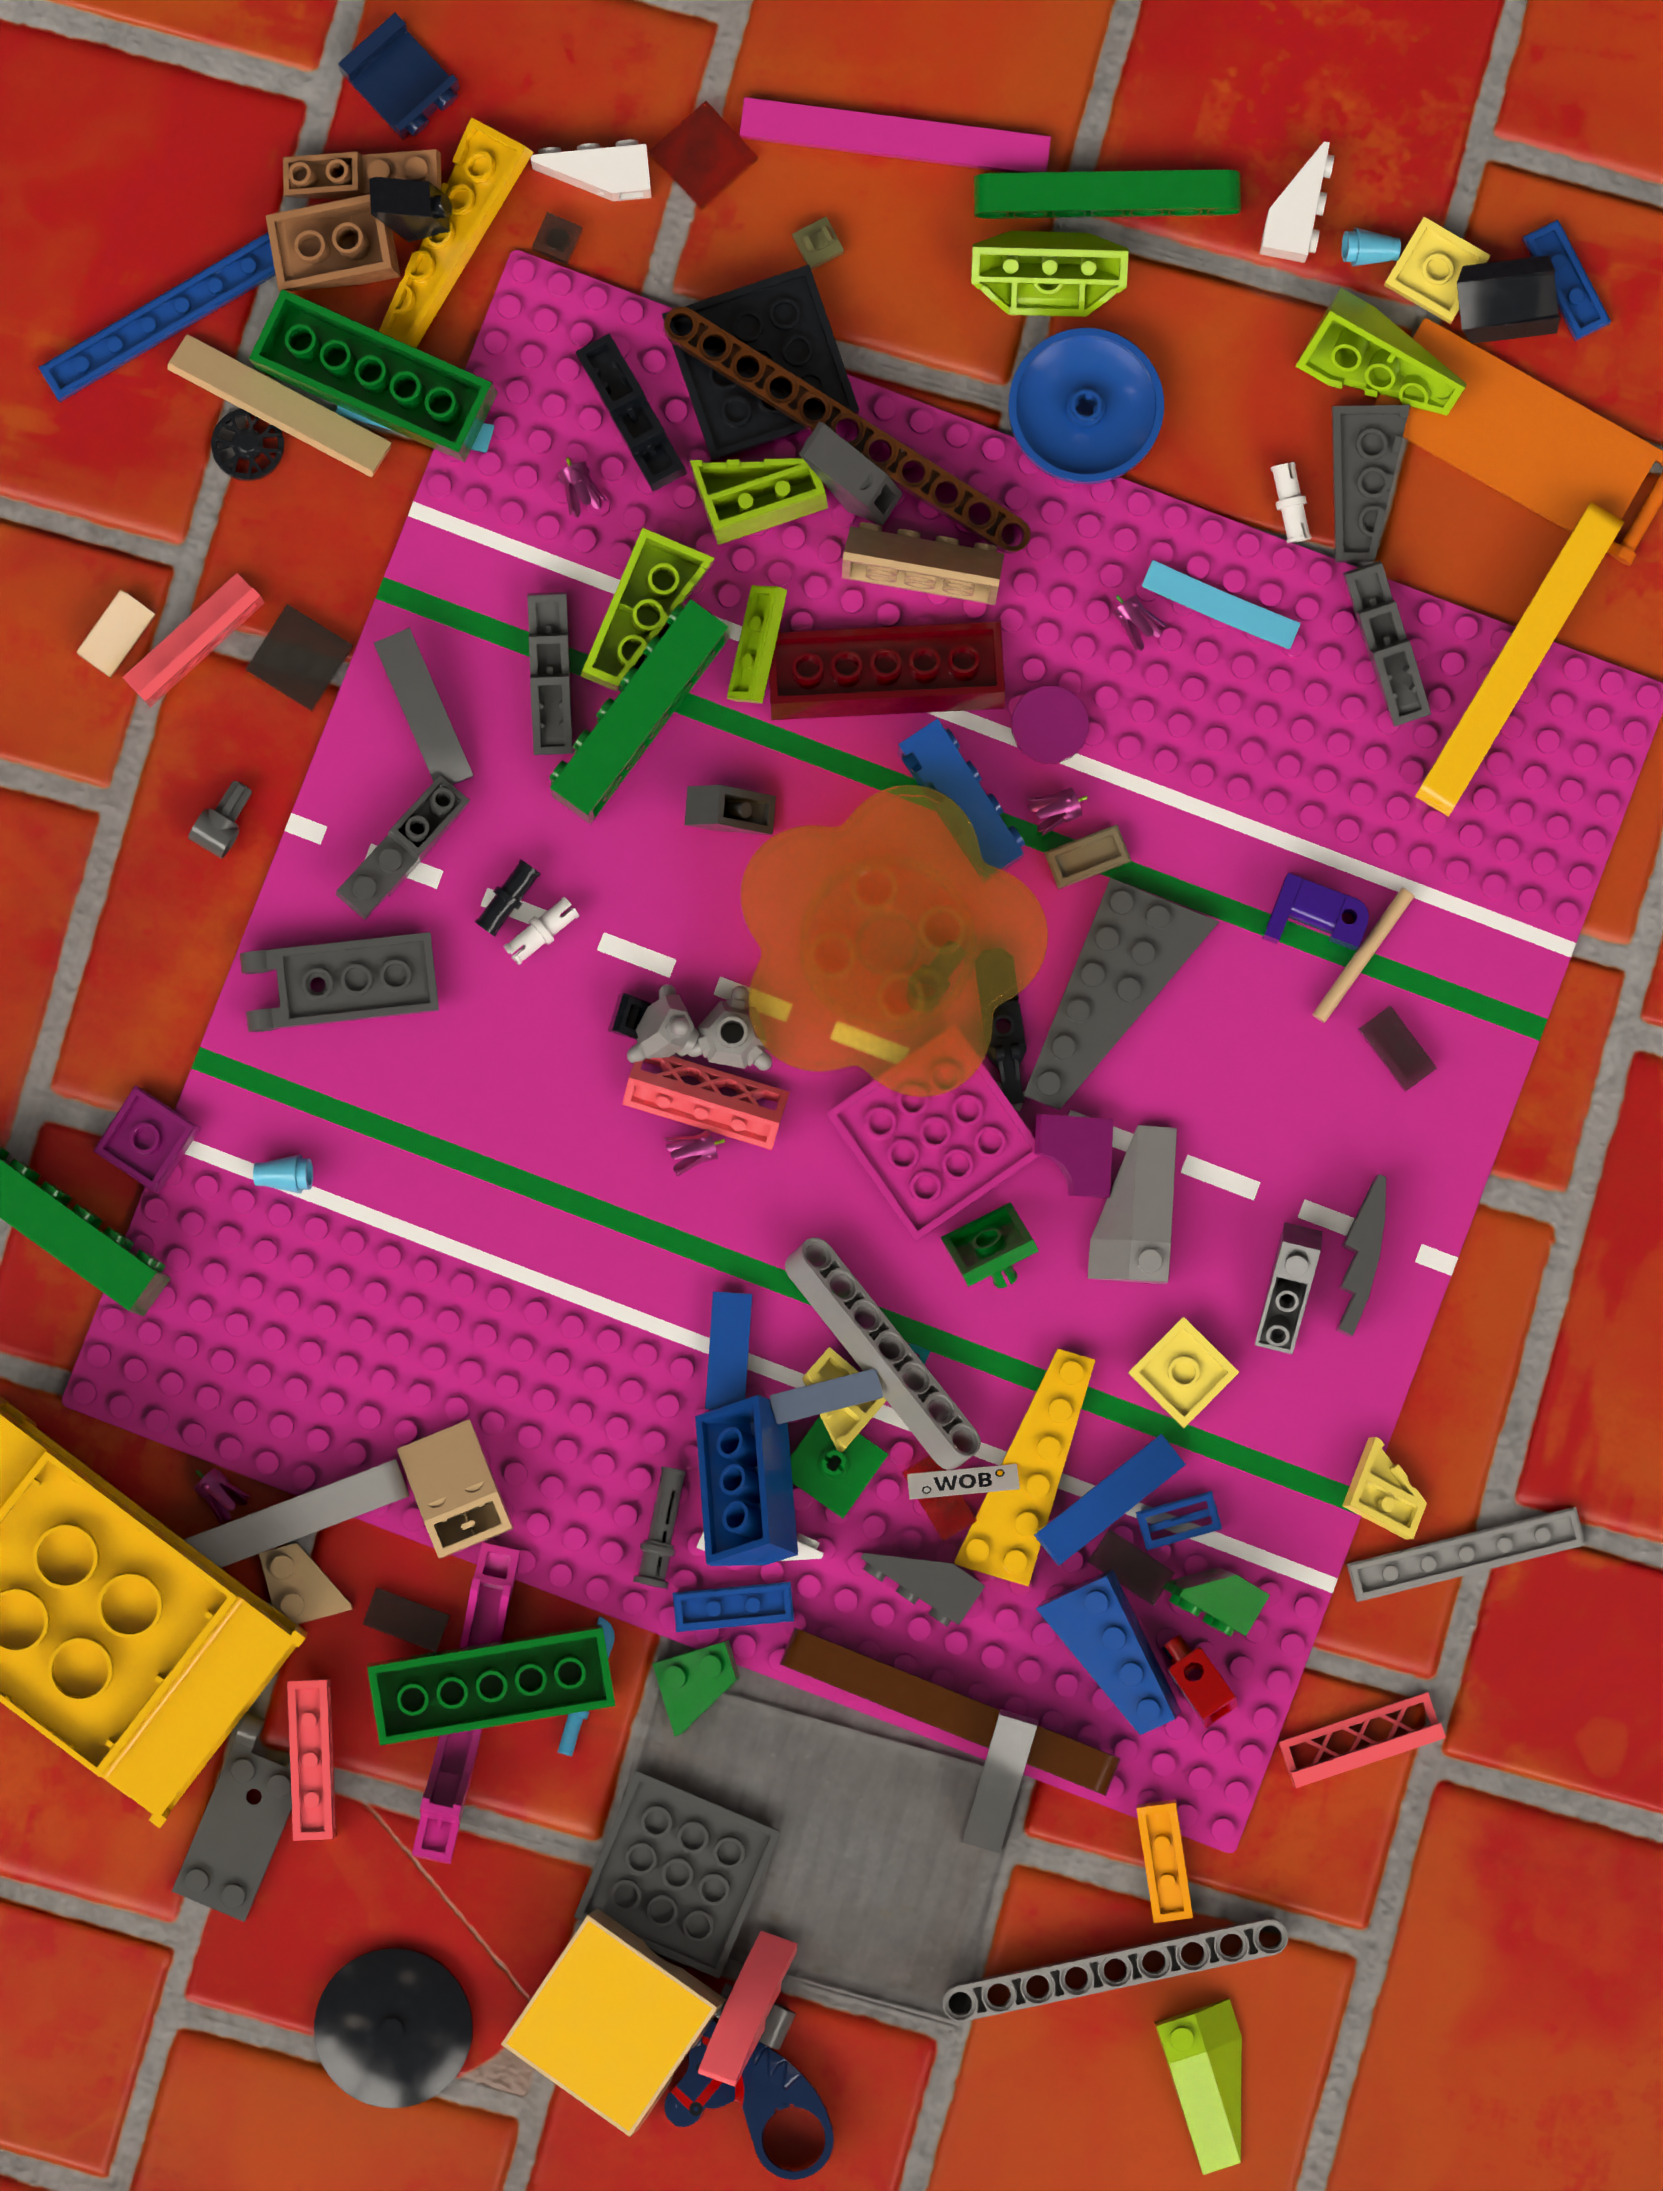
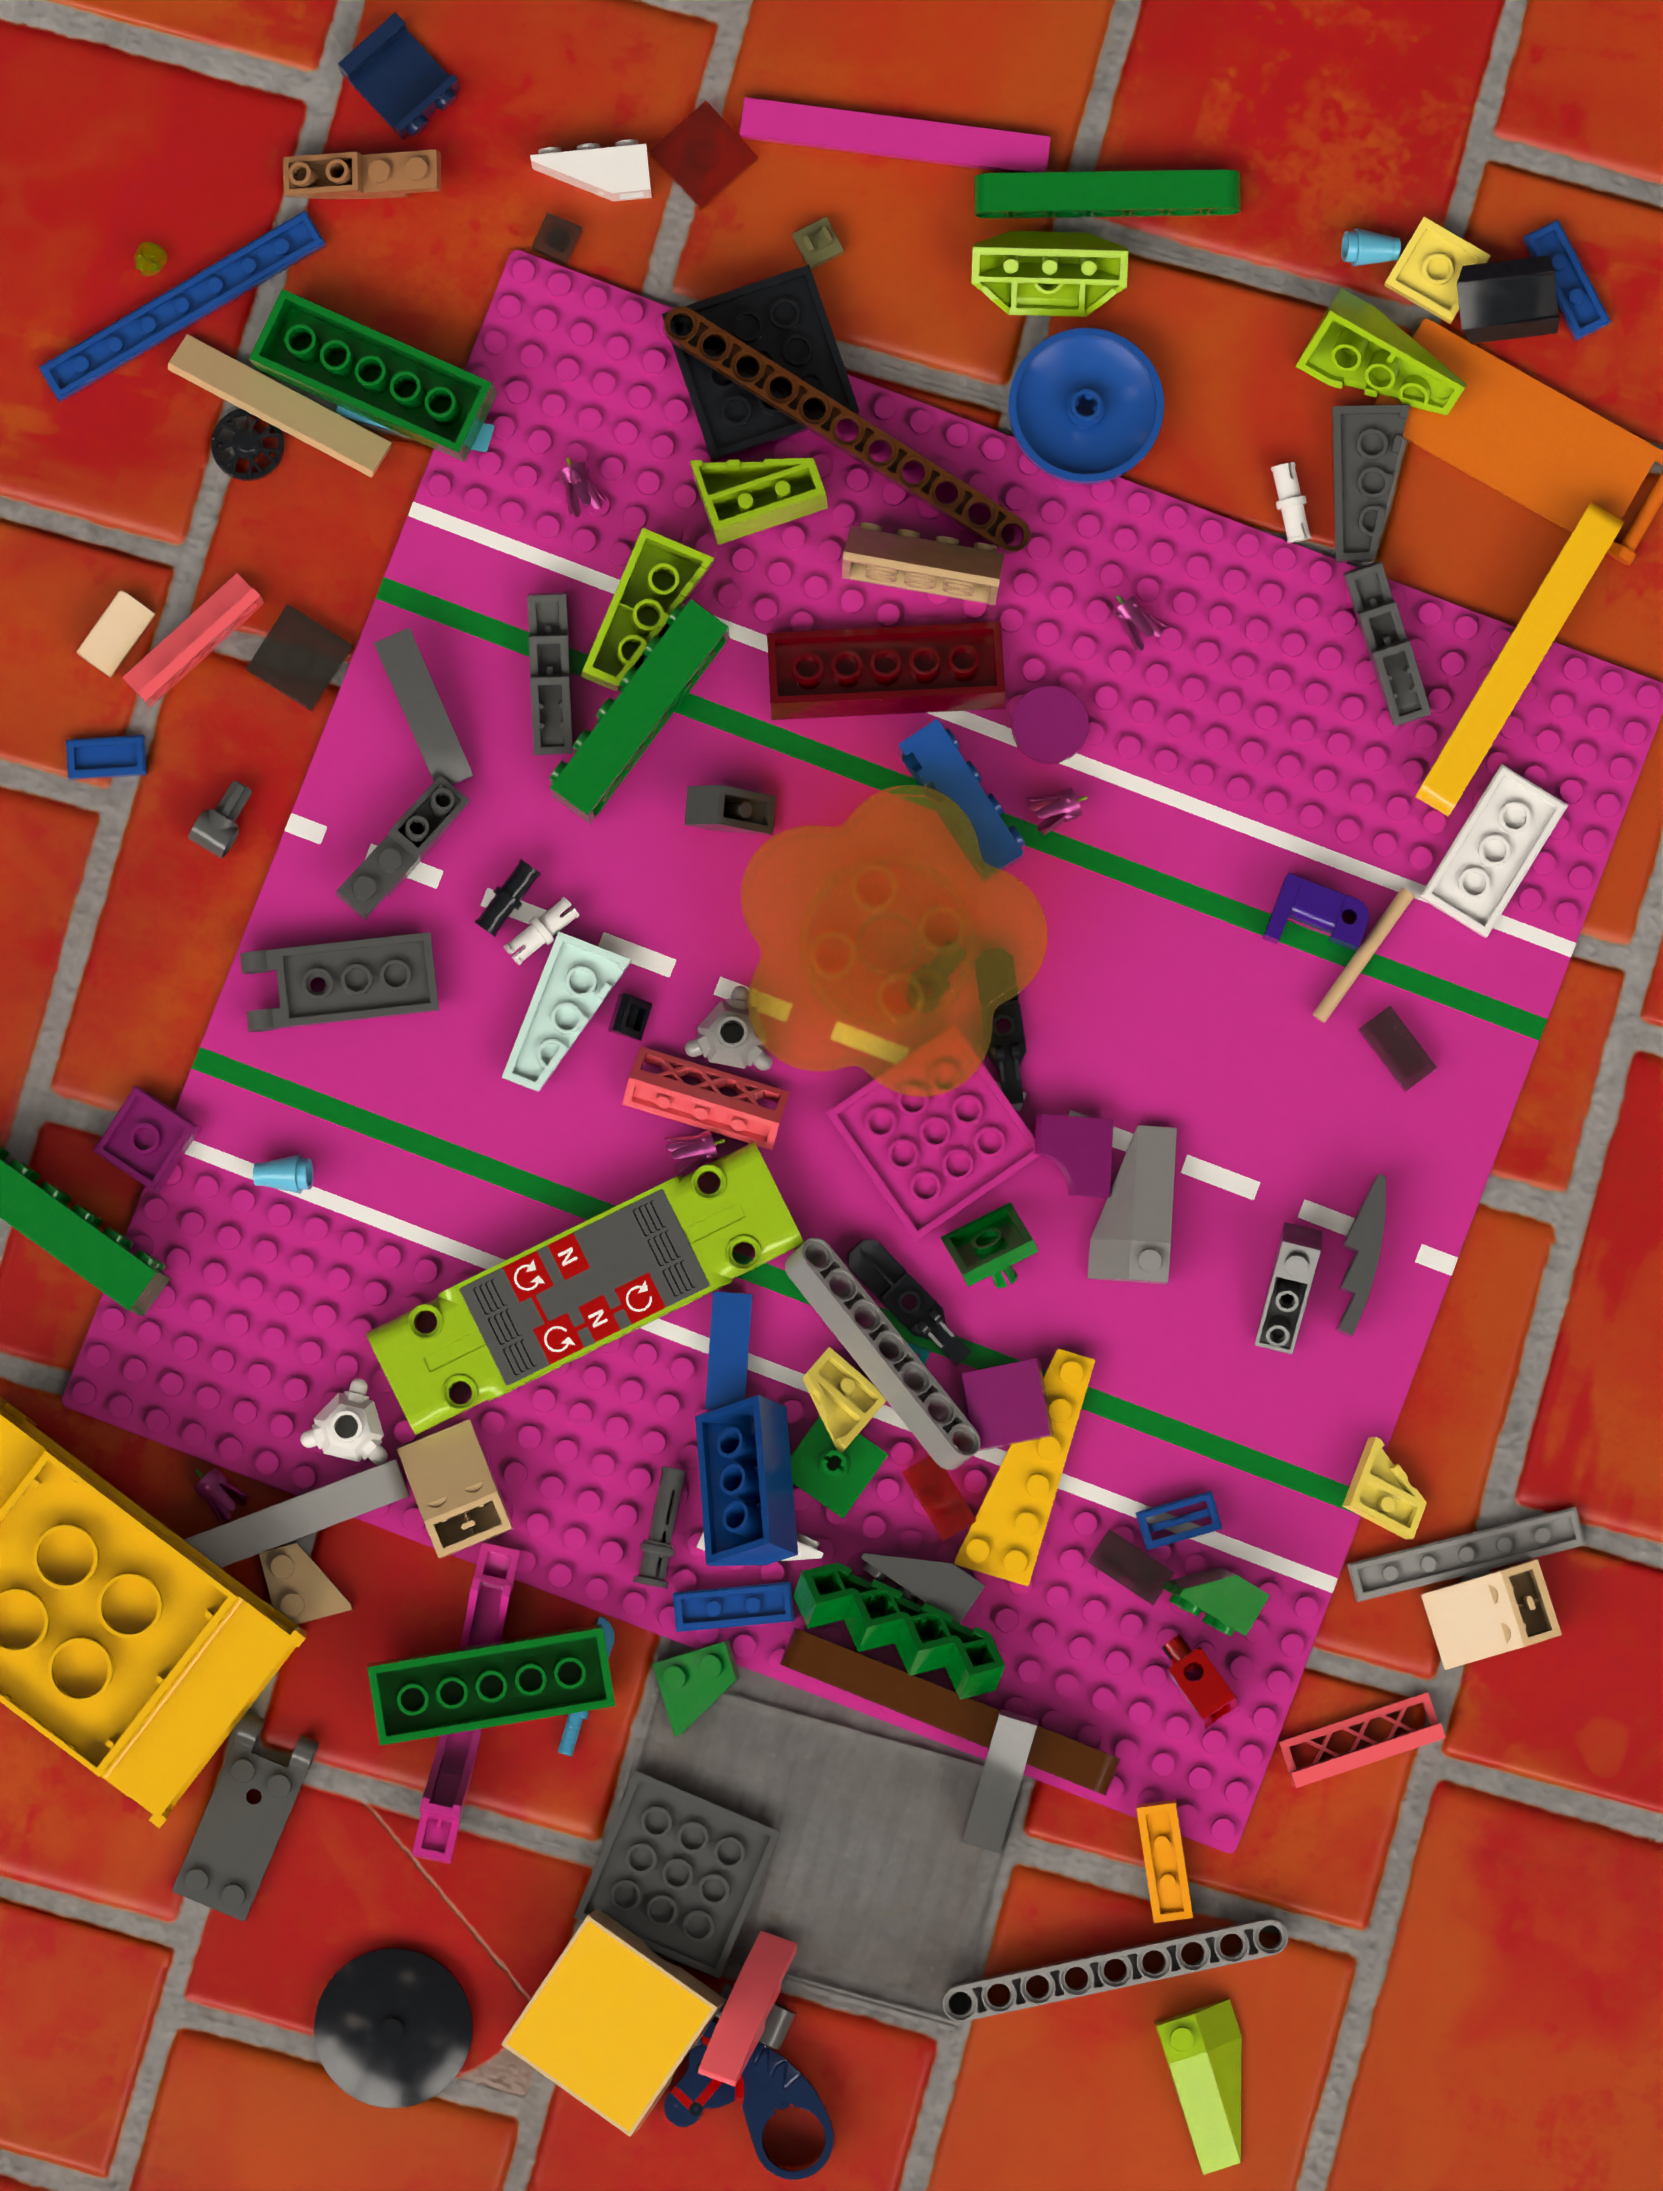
medium nougat slope [266,194,400,292] -> none
coral fence [287,1679,336,1841] -> none
clear smoke tile [363,1587,451,1652] -> none
black slope [369,177,452,242] -> none
yellow wing [379,118,534,348] -> none
black slope [576,334,687,492] -> none
light grey rock [627,984,699,1064] -> none
lime tile [727,585,787,704] -> none
sand blue sticker [770,1369,883,1424] -> none
dark grey slope [799,421,903,525] -> none
white sticker [907,1464,1020,1499] -> none
dark grey wing [1023,878,1219,1110] -> none
blue slope [1034,1434,1186,1566] -> none
blue wedge [1036,1569,1181,1735] -> none
dark tan tile [1044,824,1131,890] -> none
light yellow plate [1128,1317,1239,1428] -> none
medium azure sticker [1142,560,1300,649] -> none
white slope [1259,141,1335,263] -> none
none -> blue tile [66,735,147,780]
none -> clear neon green hinge [133,242,167,276]
none -> white rock [300,1378,388,1465]
none -> panel [366,1142,804,1435]
none -> light aqua wing [502,931,632,1092]
none -> green brick [793,1562,1005,1700]
none -> black piece [848,1239,971,1365]
none -> magenta tile [961,1358,1053,1451]
none -> white tile [1419,764,1568,938]
none -> tan slope [1420,1559,1562,1670]

